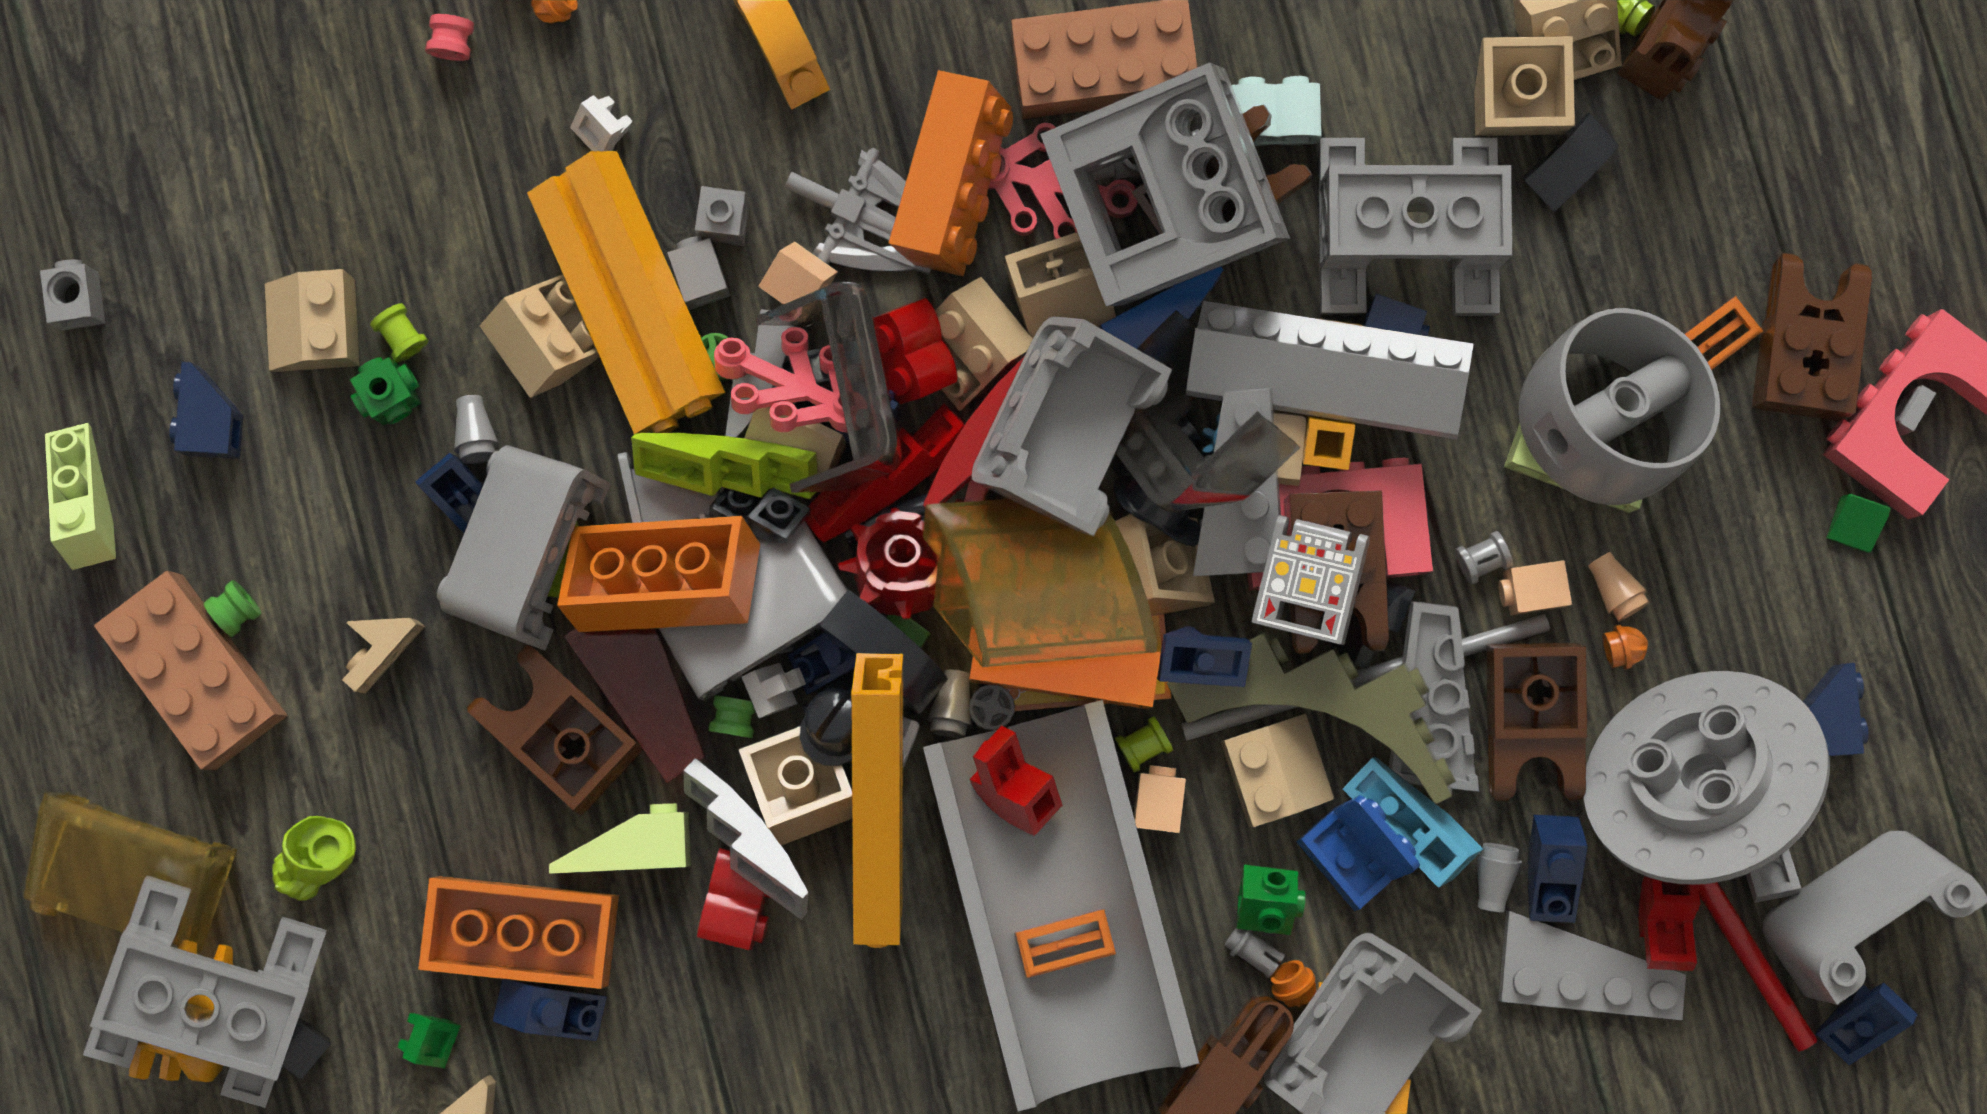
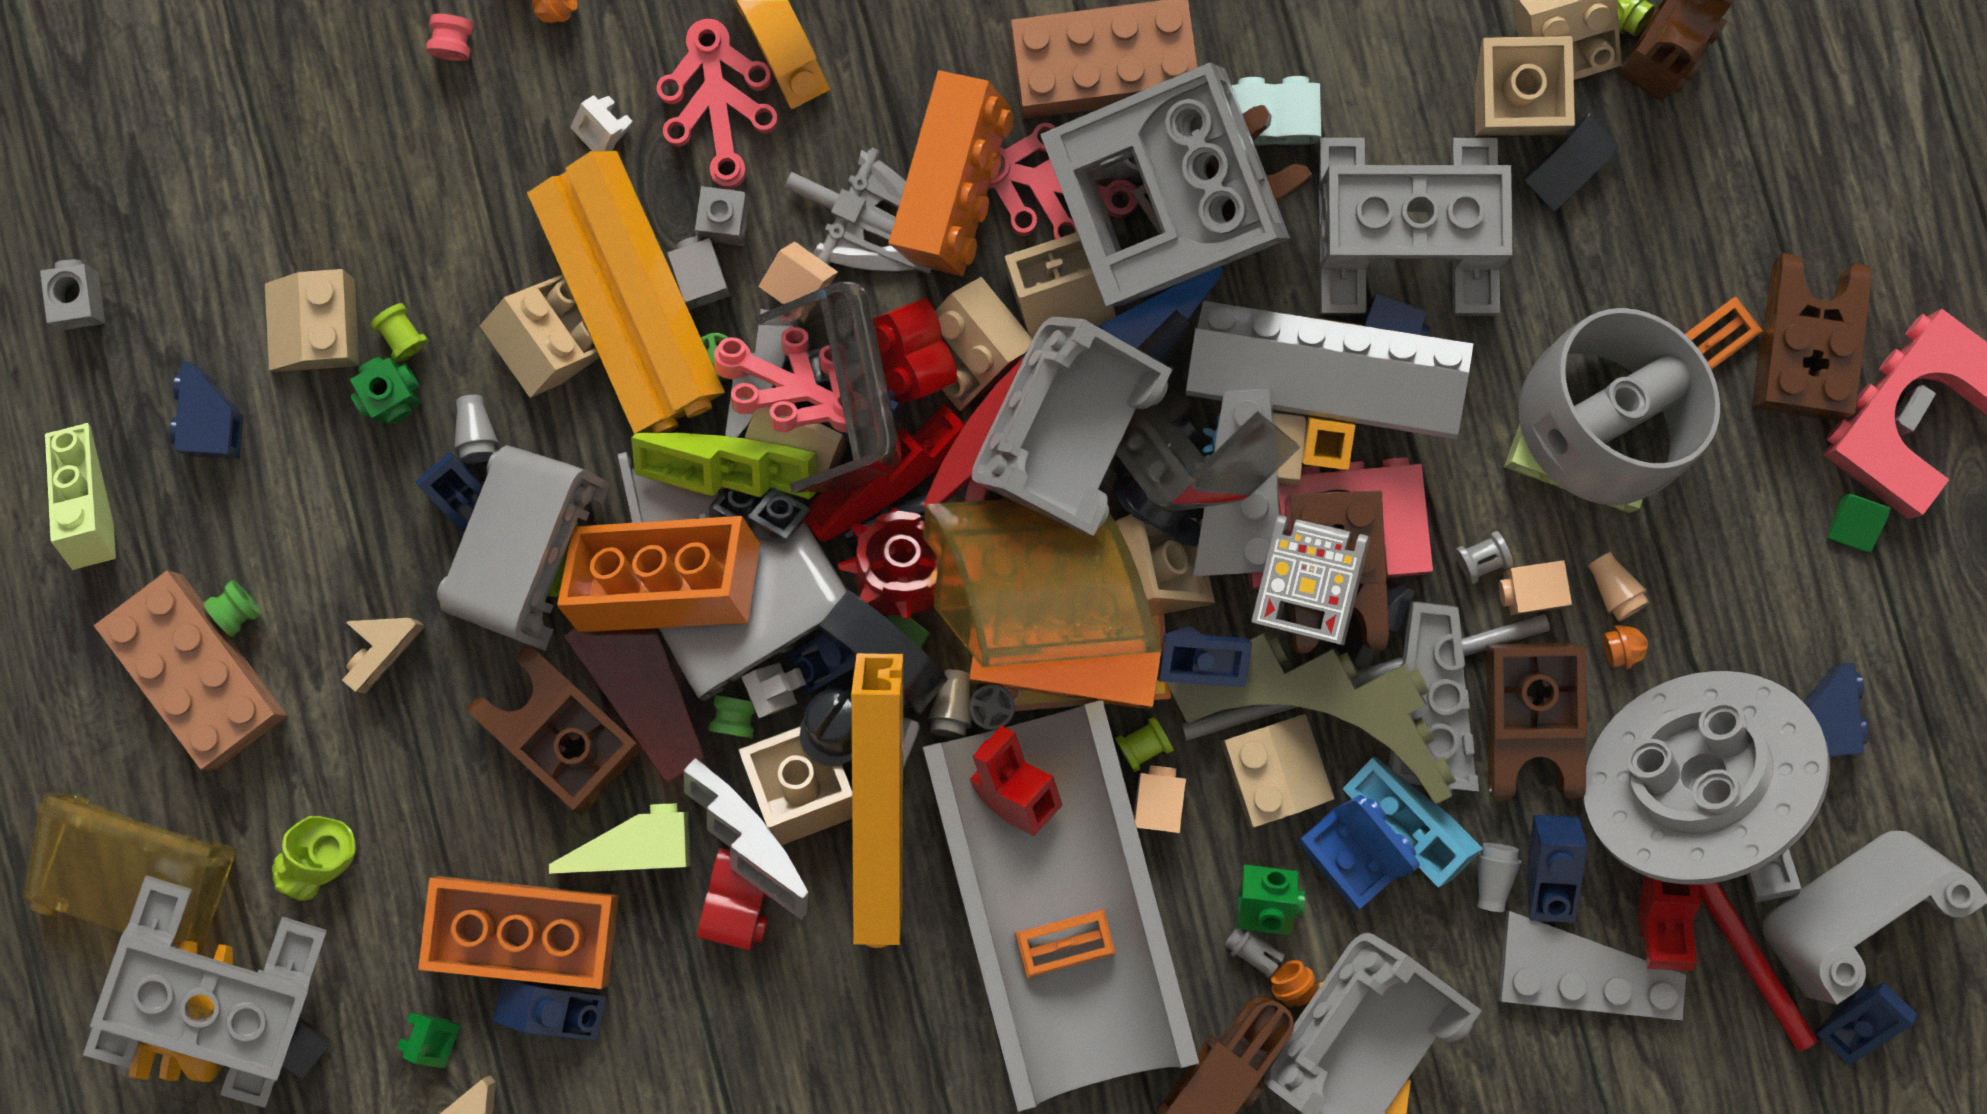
none -> coral plant [657,19,778,190]

